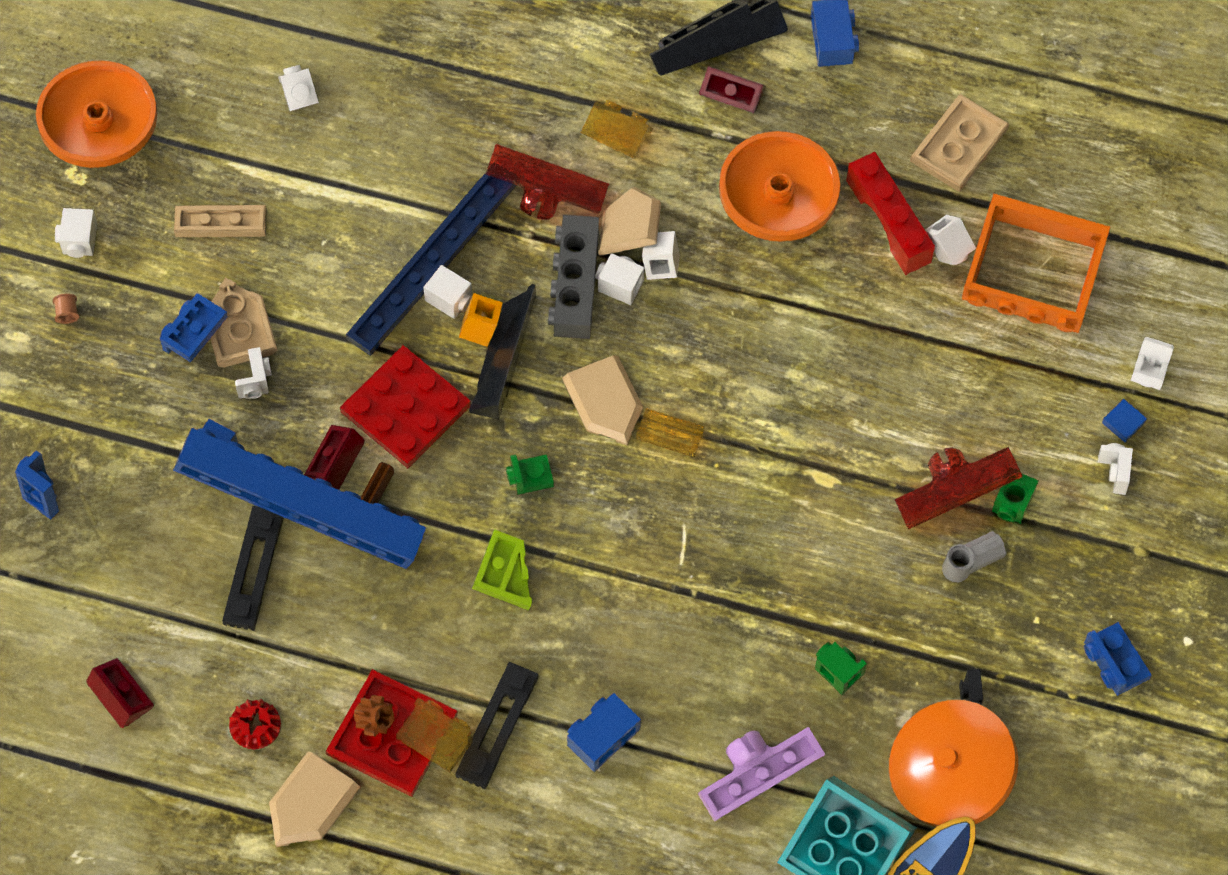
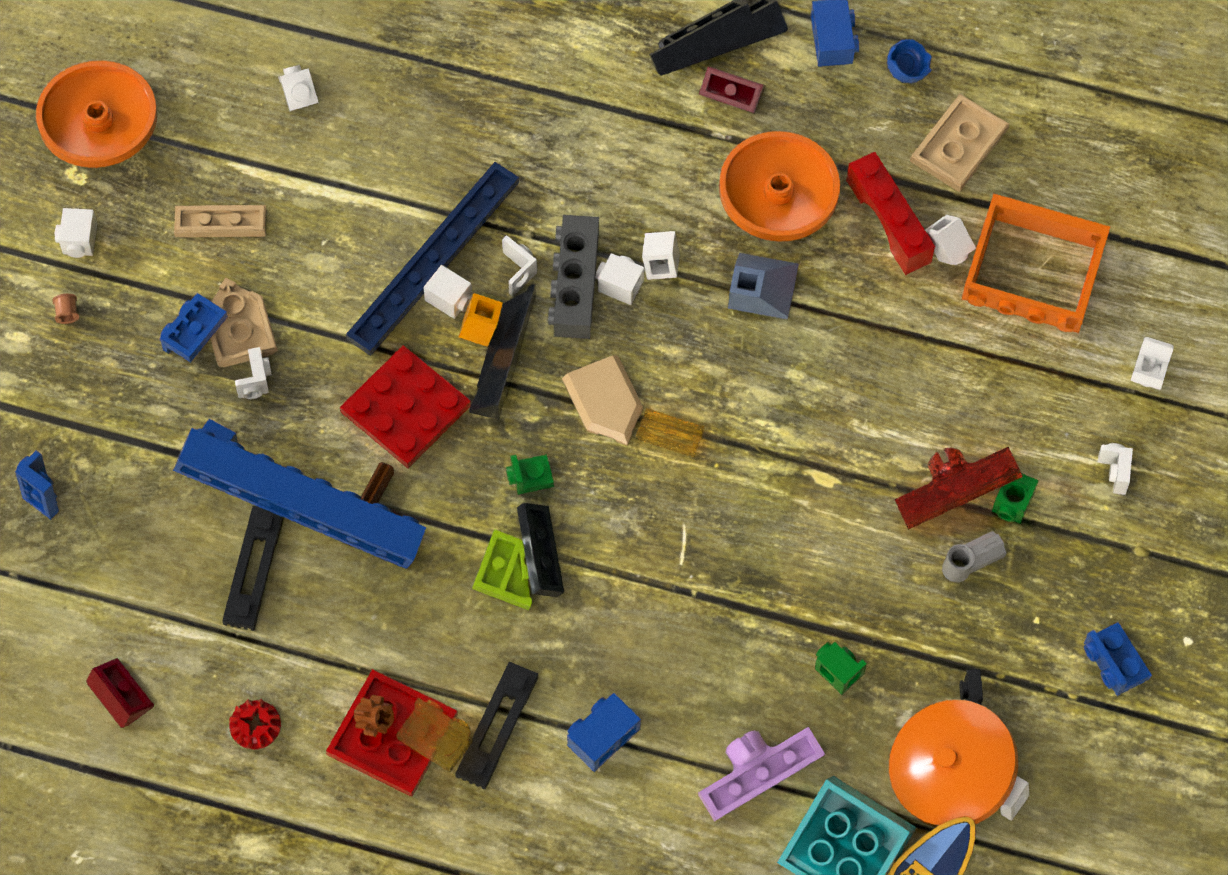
tan tile [269,752,360,848] -> none
dark red slope [304,425,365,490] -> none
clear red plate [485,144,609,220] -> none
clear yellow bracket [580,99,653,159] -> none
tan tile [598,187,661,256] -> none
blue tile [1102,399,1147,442] -> none
none -> white bracket [502,235,537,297]
none -> black plate [517,502,564,597]
none -> sand blue slope [728,253,799,320]
none -> blue hair [887,39,932,84]
none -> white tile [1000,776,1029,821]

